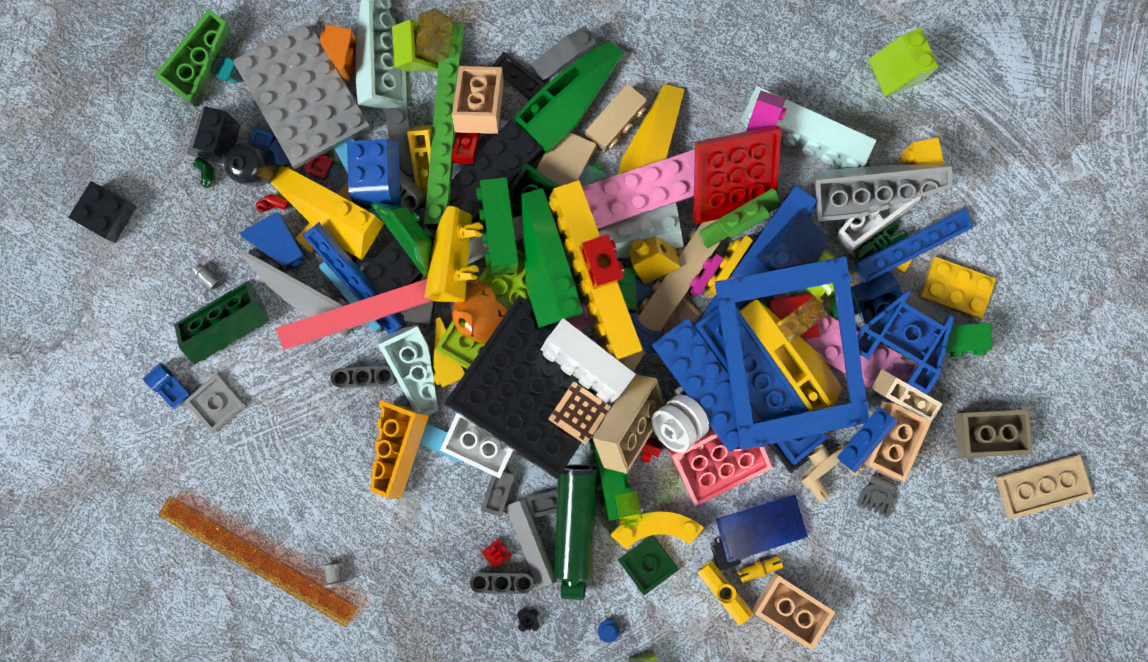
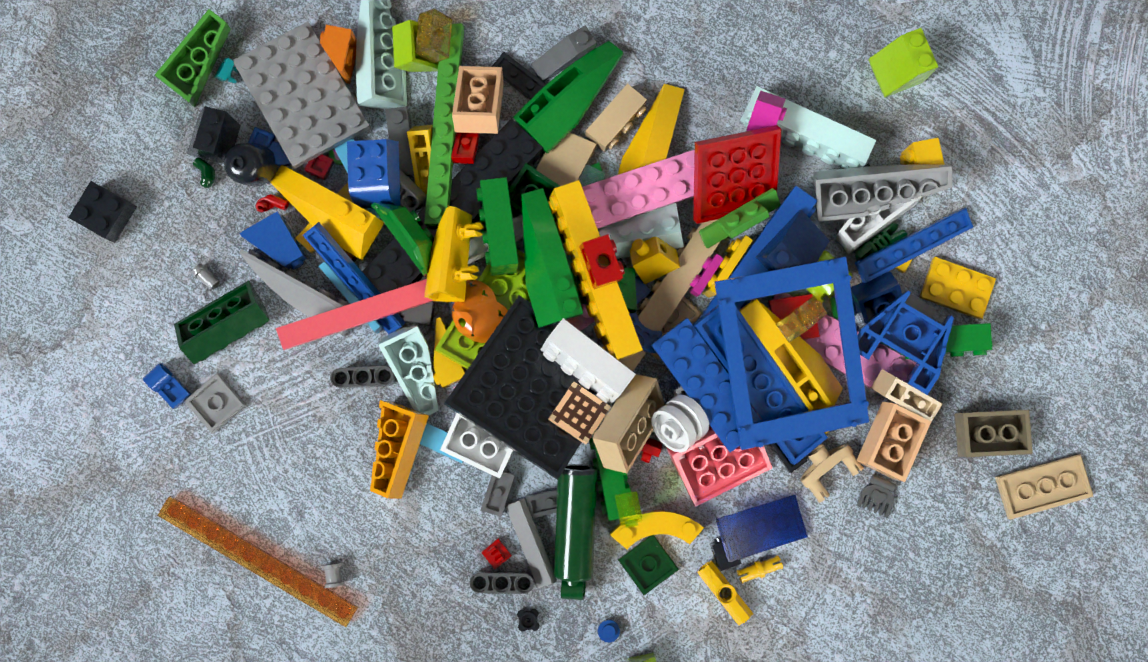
light nougat brick [751,573,836,651] -> none
blue plate [837,406,898,473] -> none

